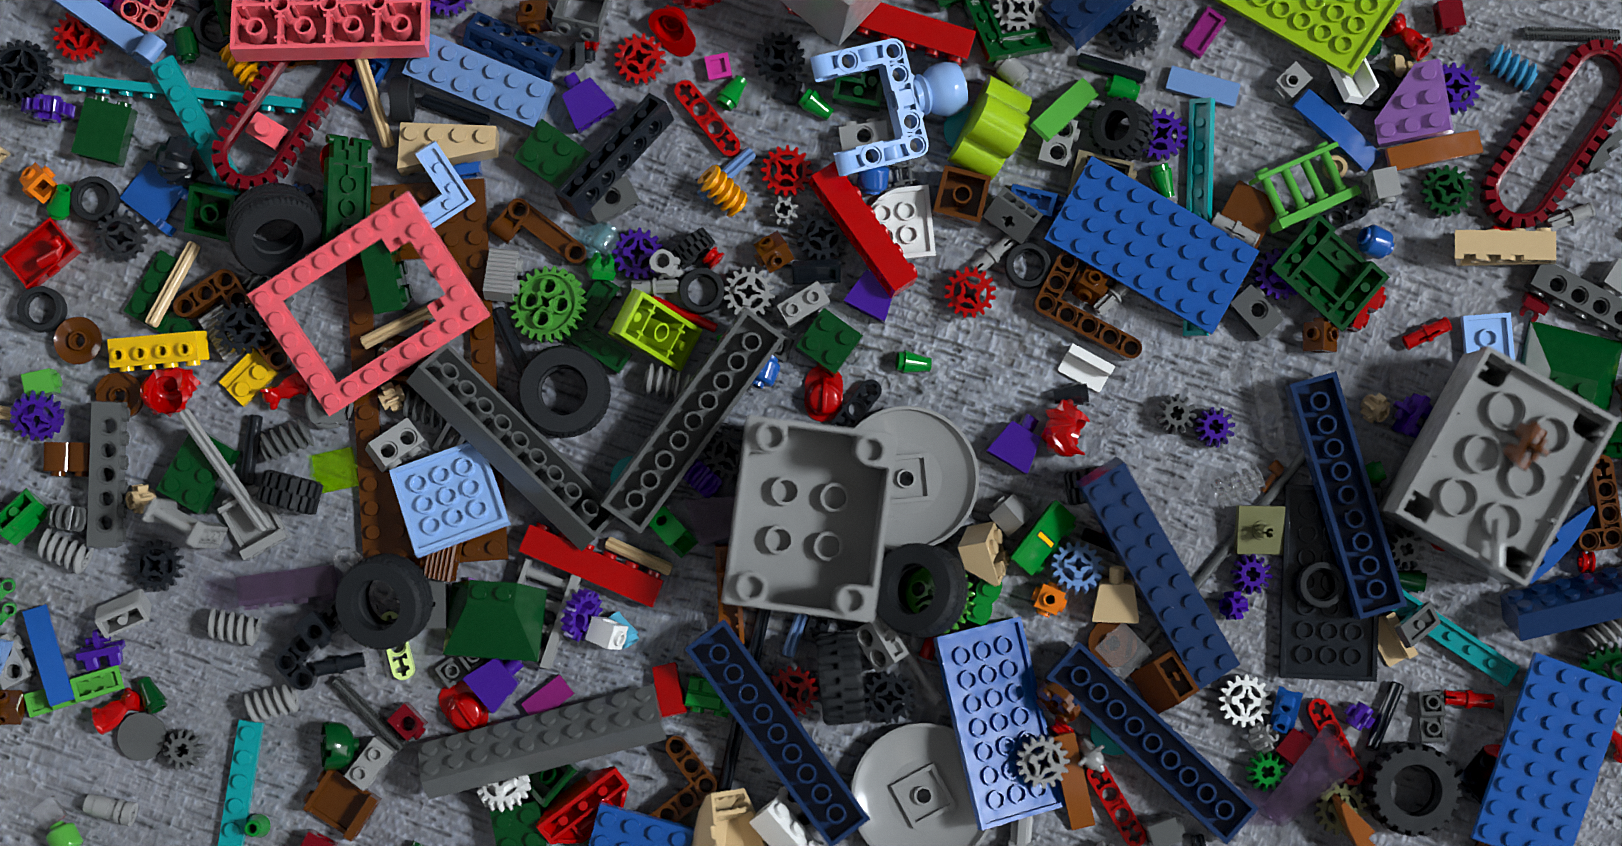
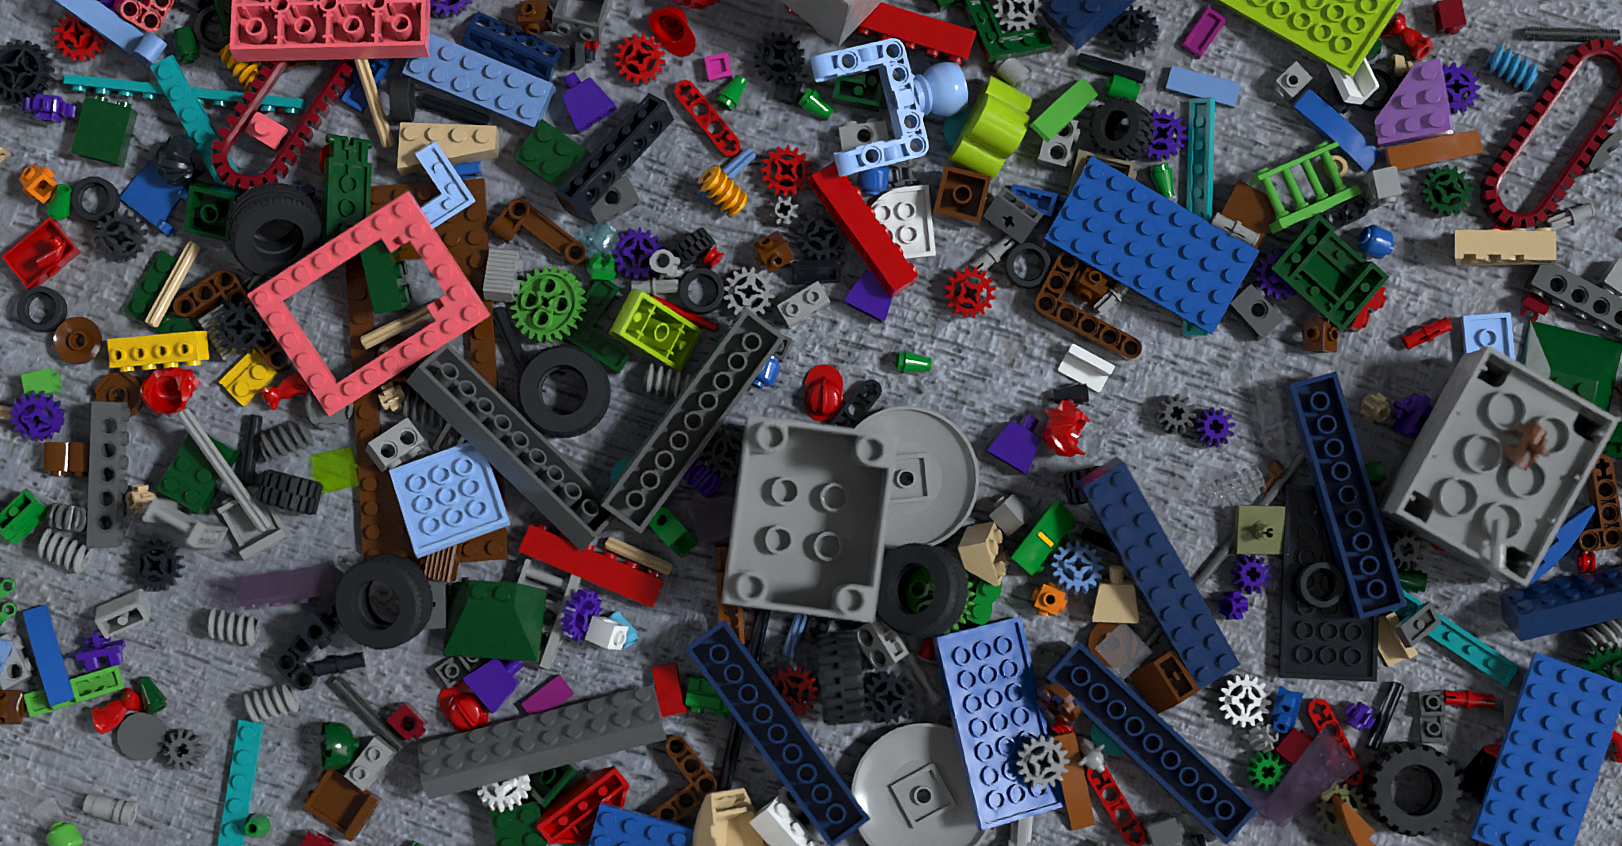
yellowish green beam [381,611,415,680] -> none
dark green brick [795,308,863,378] -> none

